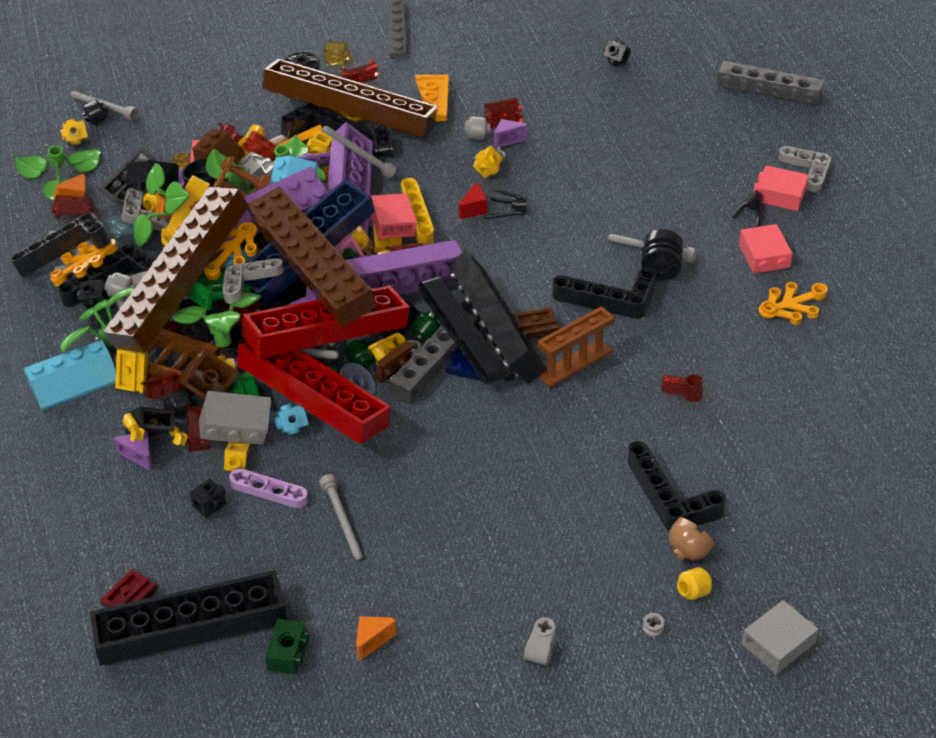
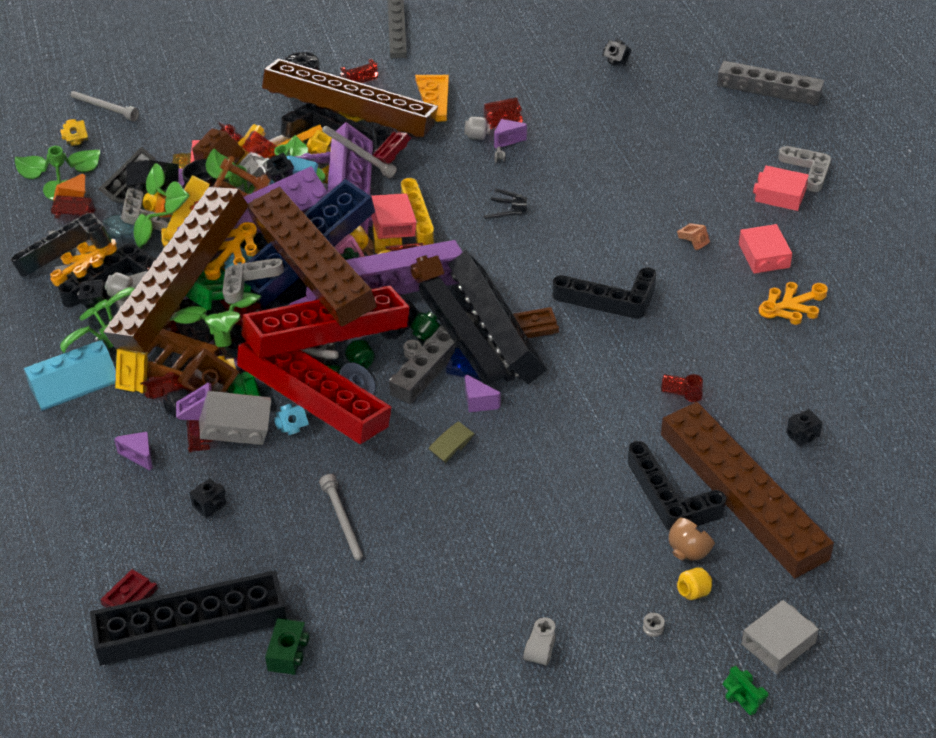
black head [82,99,109,125] -> none
torso [122,407,188,446] -> none
yellow bracket [224,442,250,471] -> none
lavender beam [229,469,308,508] -> none
clear yellow brick [323,40,350,66] -> none
orange slope [356,616,397,661] -> none
yellow piece [367,333,406,365] -> none
reddish brown plate [374,340,413,383] -> none
red slope [459,183,487,219] -> none
yellow brick [473,146,503,178] -> none
dark orange fence [537,306,615,388] -> none
light grey piece [608,234,697,263] -> none
black wheel [641,229,683,281] -> none
black plant [732,190,765,227] -> none
none -> medium lavender slope [176,382,211,420]
none -> black brick [265,152,294,183]
none -> dark red plate [373,132,411,164]
none -> reddish brown brick [411,255,445,283]
none -> olive slope [428,421,475,463]
none -> medium lavender slope [465,375,501,412]
none -> reddish brown brick [661,402,834,579]
none -> nougat bracket [677,223,710,250]
none -> green hips [722,666,768,716]
none -> black brick [786,409,823,446]

